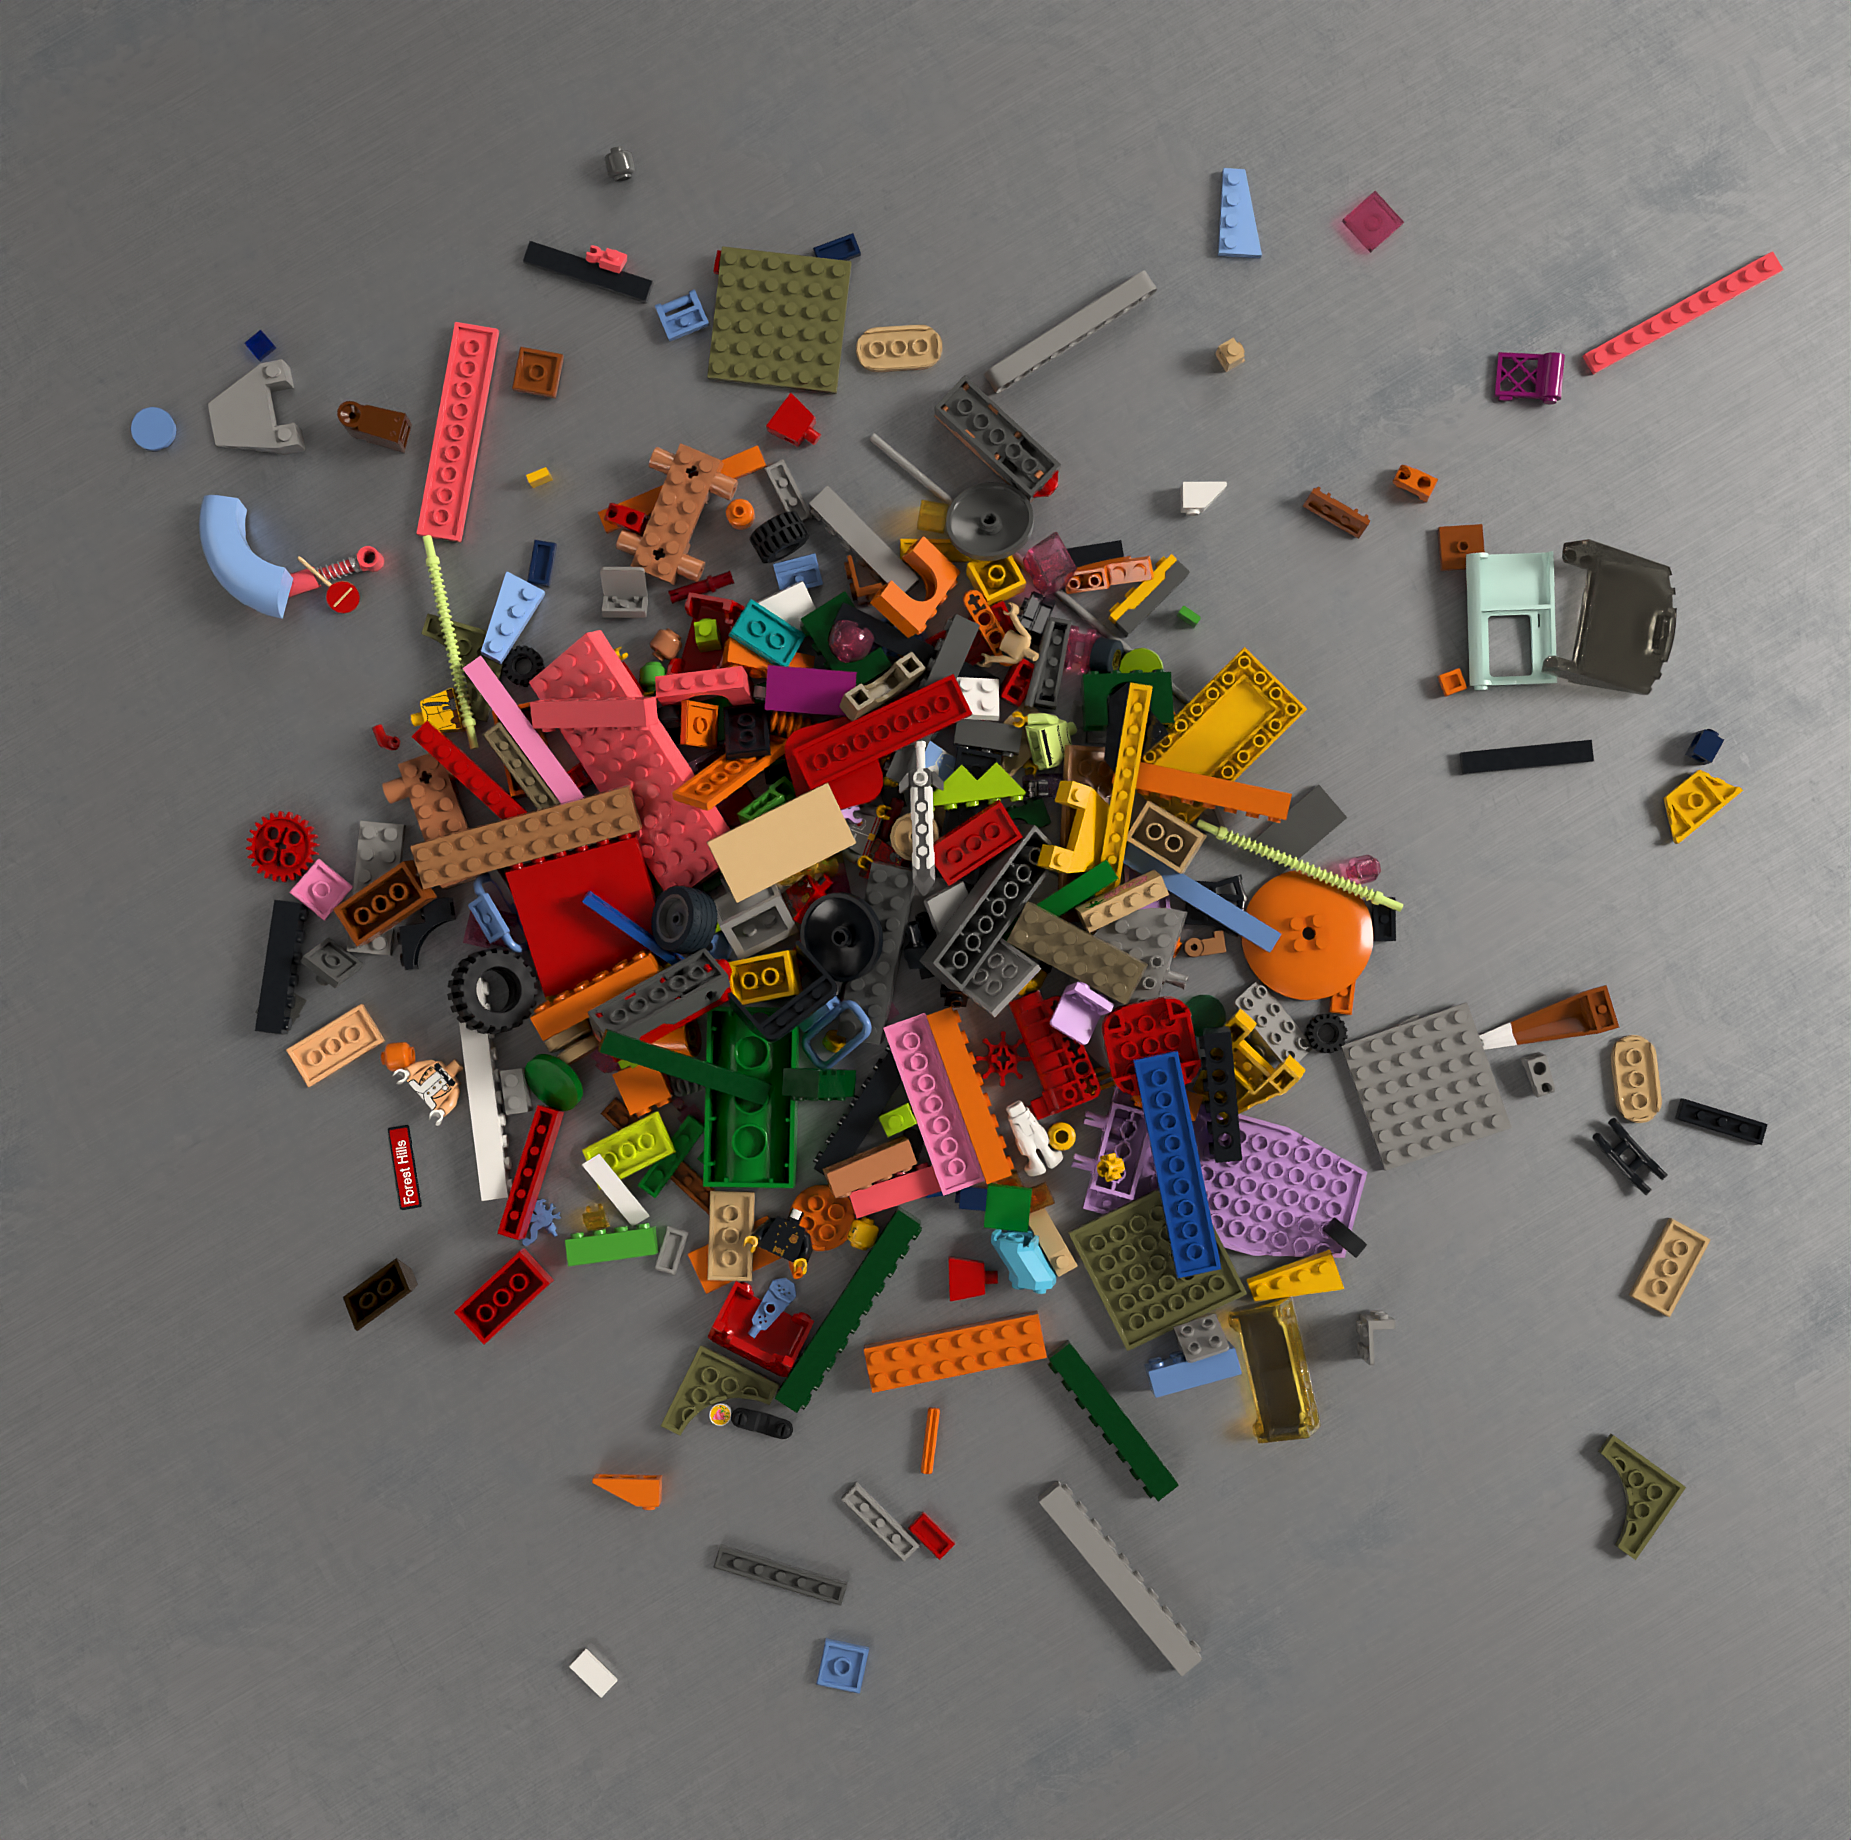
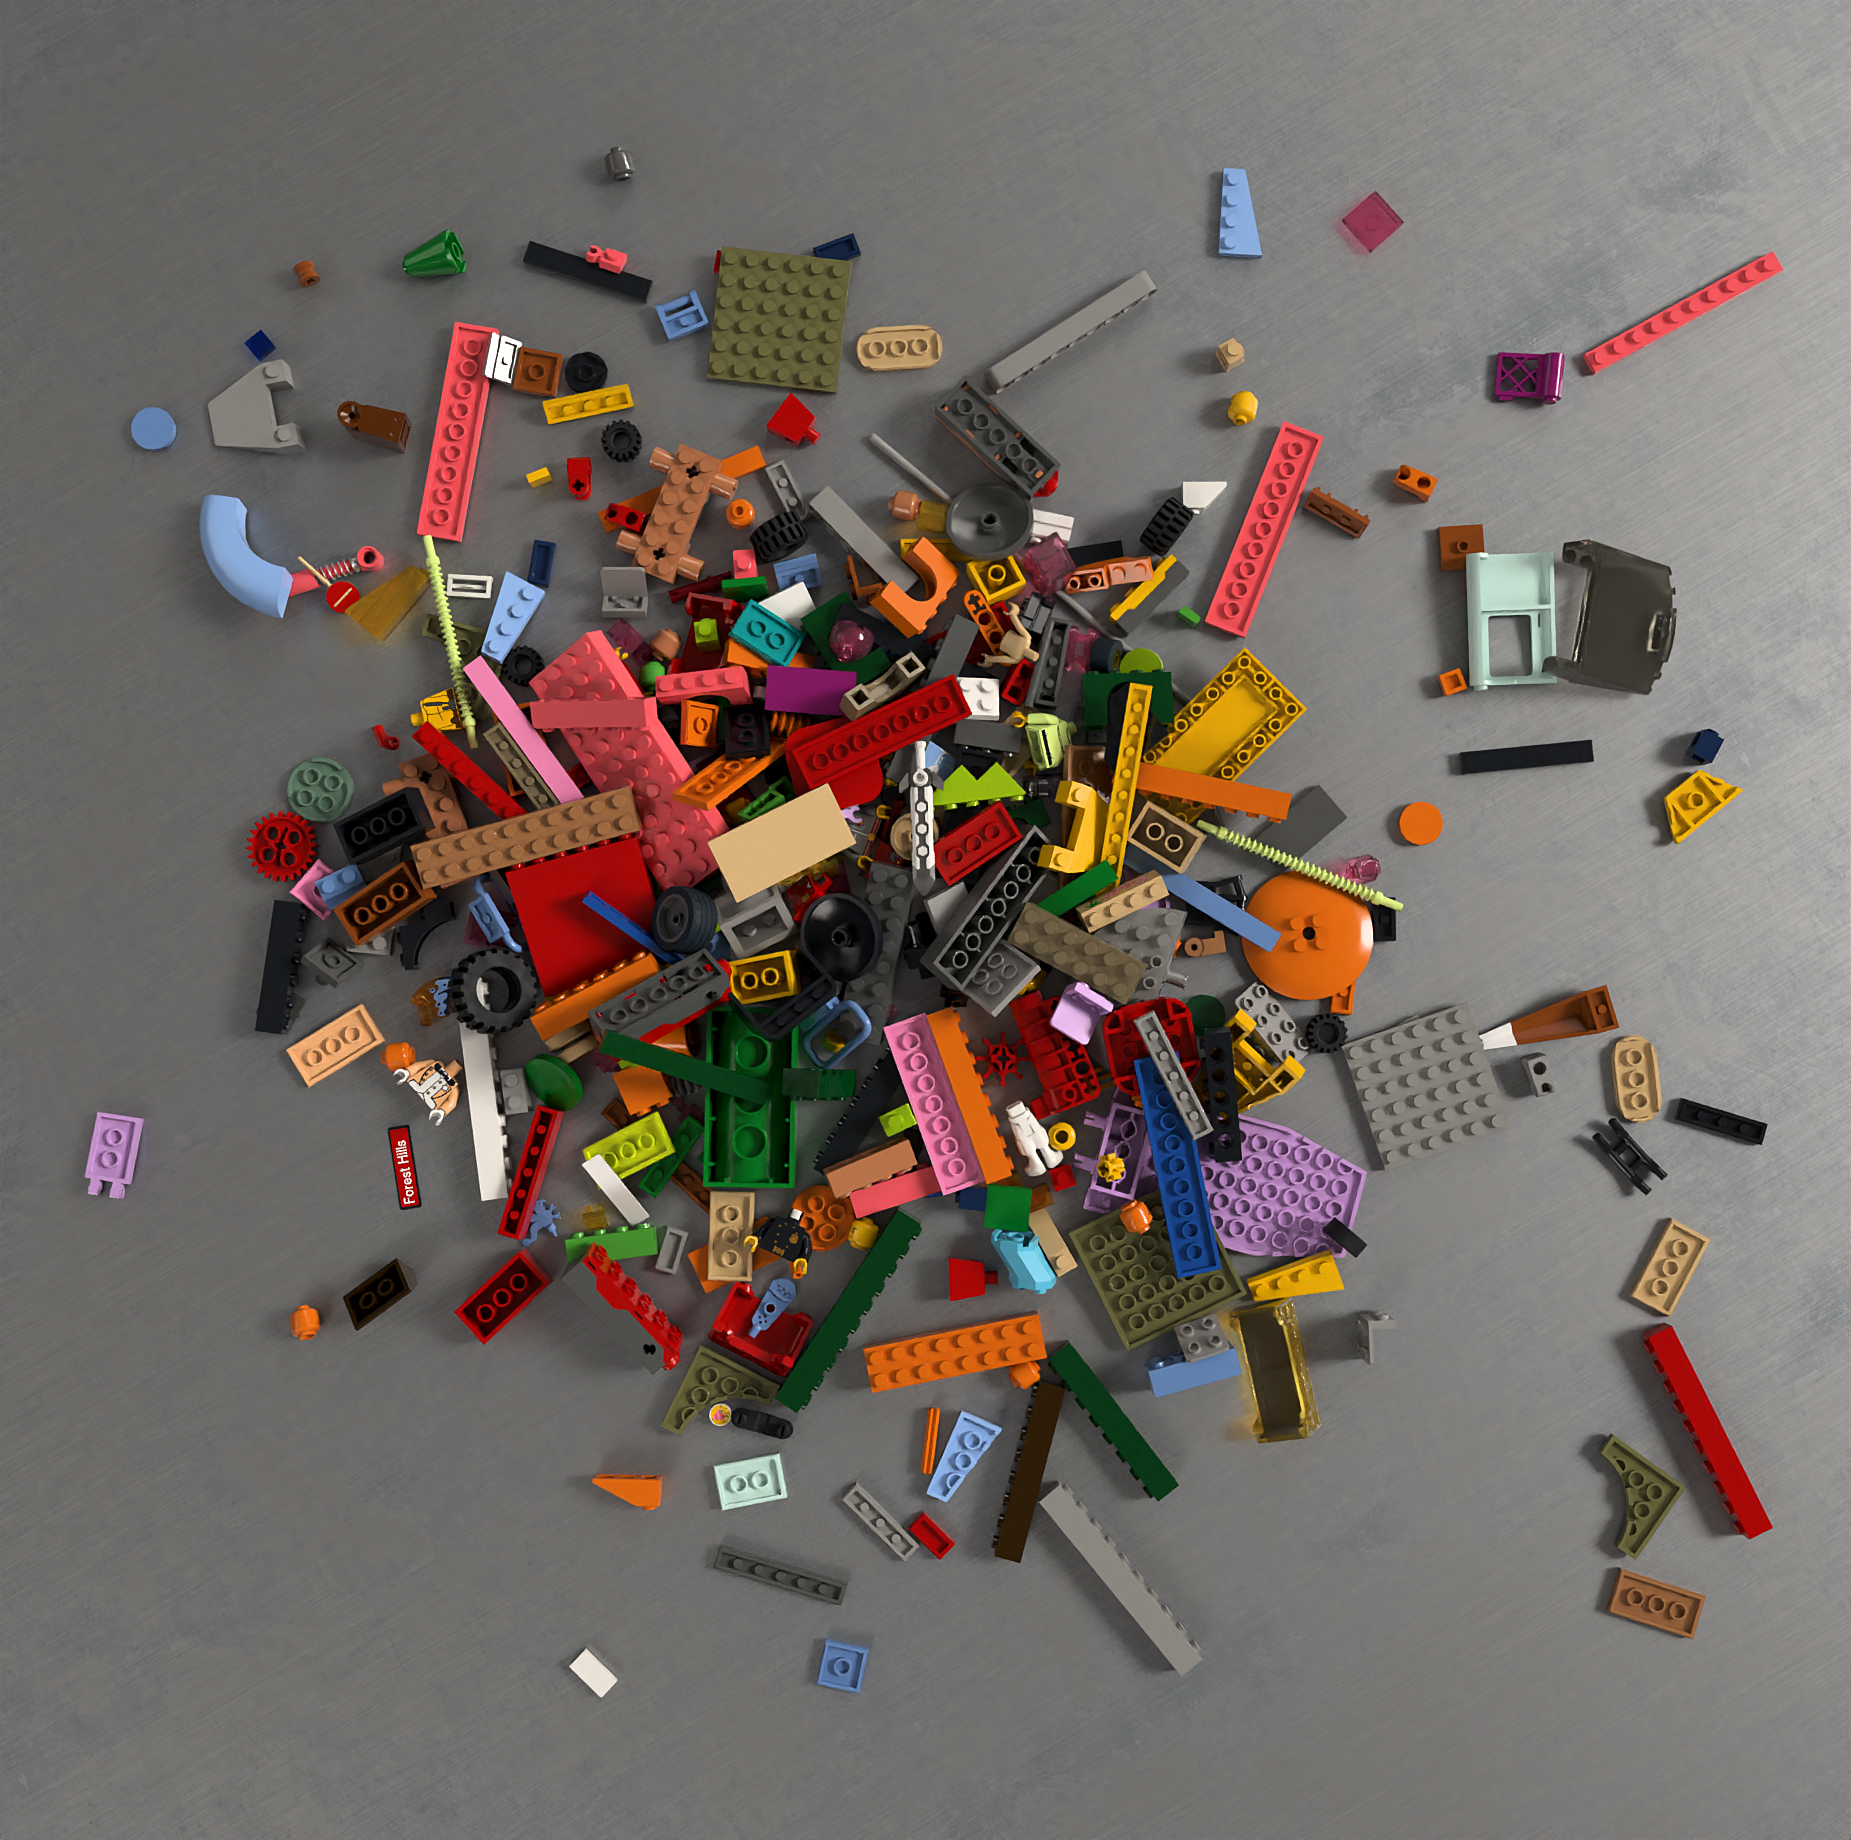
none -> lavender tile [84,1112,144,1199]
none -> sand green tile [287,757,354,823]
none -> orange head [289,1305,321,1340]
none -> dark orange wheel [293,260,320,287]
none -> medium blue plate [315,865,367,911]
none -> black brick [333,787,436,865]
none -> clear yellow slope [345,565,432,643]
none -> green cone [402,229,467,277]
none -> clear orange arm [409,976,454,1026]
none -> white tile [447,574,493,600]
none -> plate [481,332,522,386]
none -> yellow plate [543,383,633,424]
none -> piece [561,1241,683,1375]
none -> black tile [565,352,608,394]
none -> red piece [567,457,592,501]
none -> black tyre [601,419,642,462]
none -> clear pink slope [606,618,655,668]
none -> light aqua tile [713,1452,787,1510]
none -> green tile [721,576,770,603]
none -> head [723,797,751,827]
none -> coral torso [733,549,759,579]
none -> nougat head [888,490,922,521]
none -> light blue wing [926,1410,1002,1502]
none -> dark brown brick [991,1379,1065,1563]
none -> orange head [1007,1360,1041,1390]
none -> white brick [1029,509,1074,549]
none -> red brick [1047,1162,1077,1192]
none -> orange head [1119,1199,1153,1234]
none -> light grey tile [1133,1010,1214,1140]
none -> black tyre [1140,497,1194,557]
none -> coral plate [1204,421,1324,639]
none -> yellow head [1228,391,1258,425]
none -> orange tile [1398,801,1443,846]
none -> medium nougat tile [1606,1567,1706,1639]
none -> red brick [1641,1323,1773,1540]

